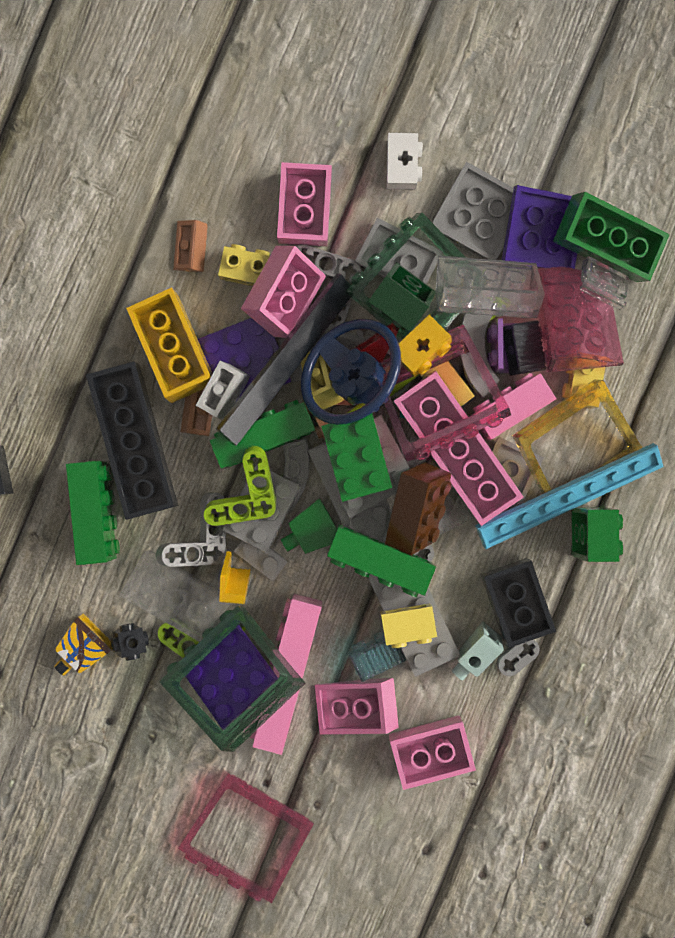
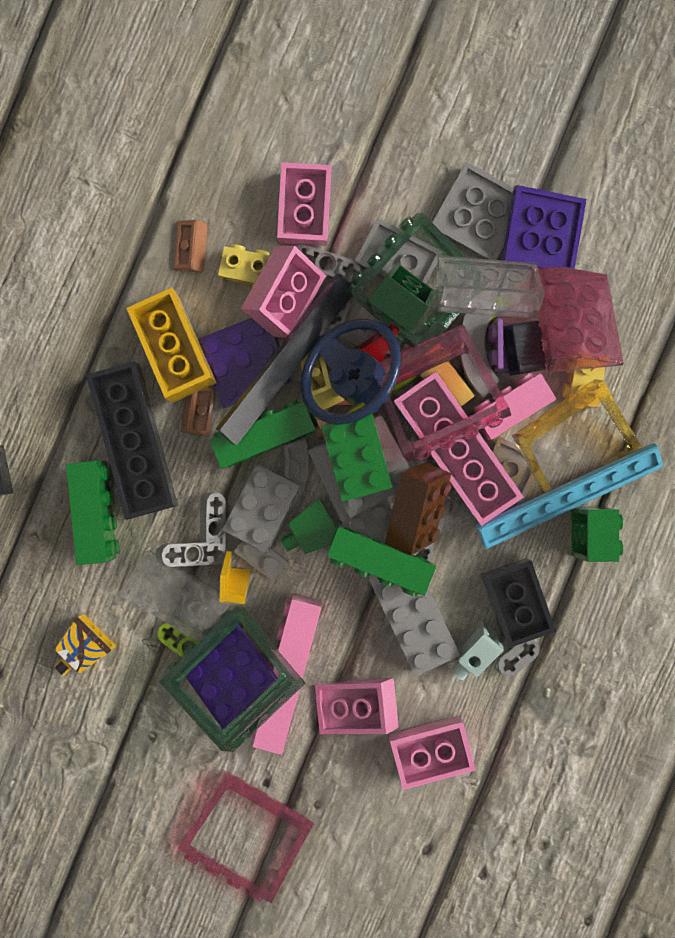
black brick [111,623,149,661] -> none
white brick [196,361,250,419] -> none
lime beam [204,446,276,526] -> none
clear light blue brick [349,631,406,682] -> none
light yellow brick [380,603,437,648] -> none
white brick [386,133,423,190] -> none
yellow brick [399,314,452,378] -> none
green brick [553,192,670,282] -> none
clear plate [580,256,629,310] -> none

